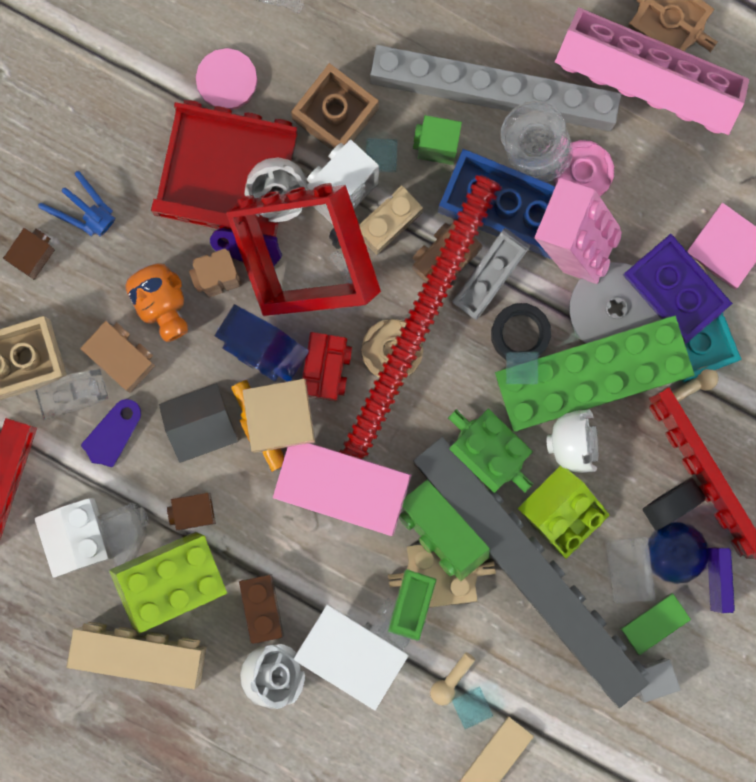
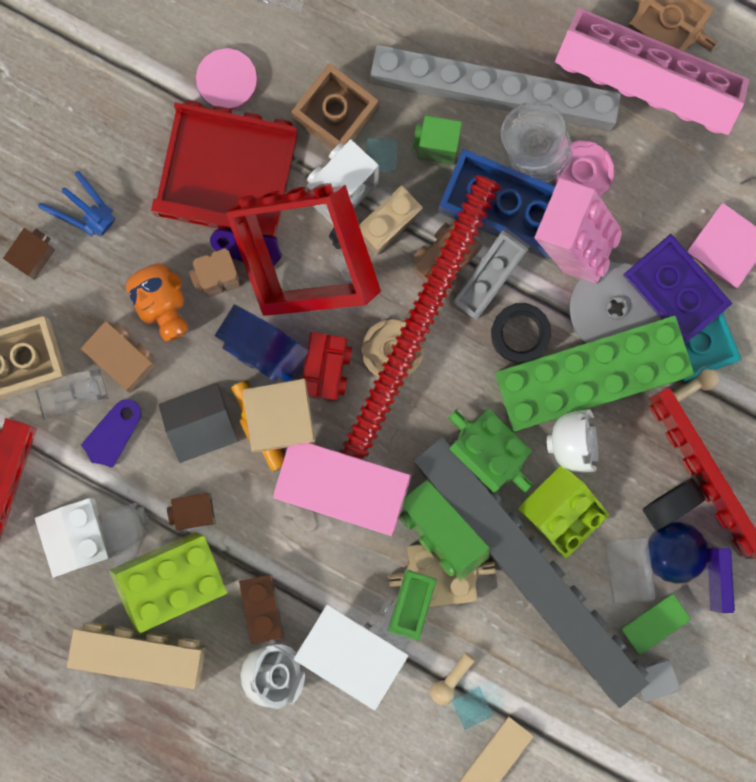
white cylinder [245,157,307,222] -> none
clear light blue tile [506,352,538,384] -> none

